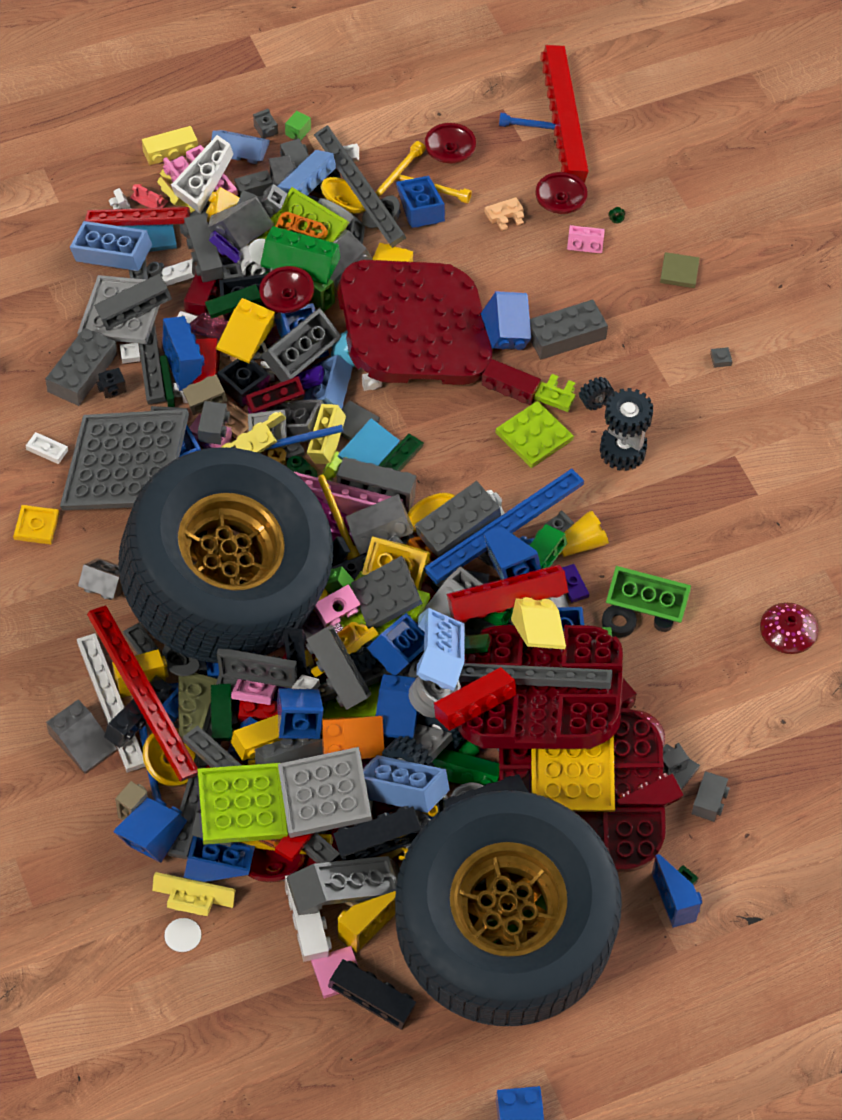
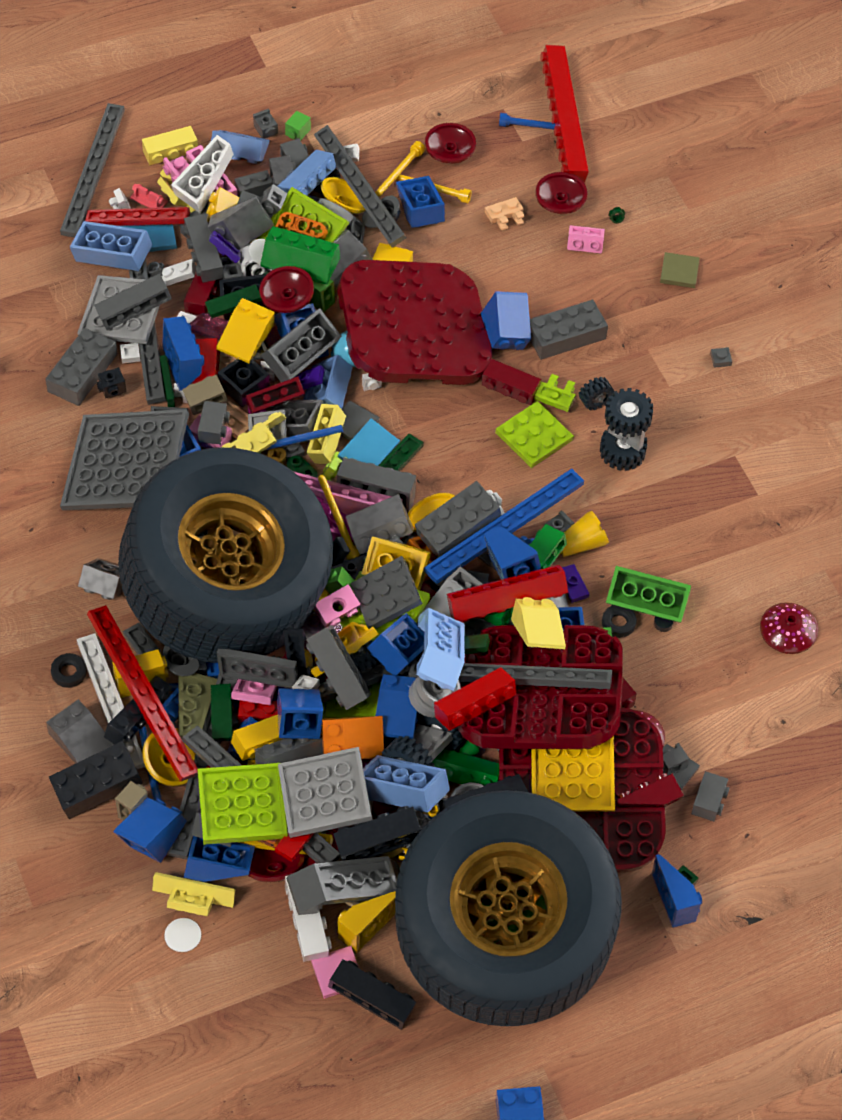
yellow tile [13,505,60,545] -> none
white plate [26,432,68,464] -> none
none -> black brick [49,741,143,819]
none -> black tyre [50,653,87,688]
none -> dark grey plate [60,103,125,238]

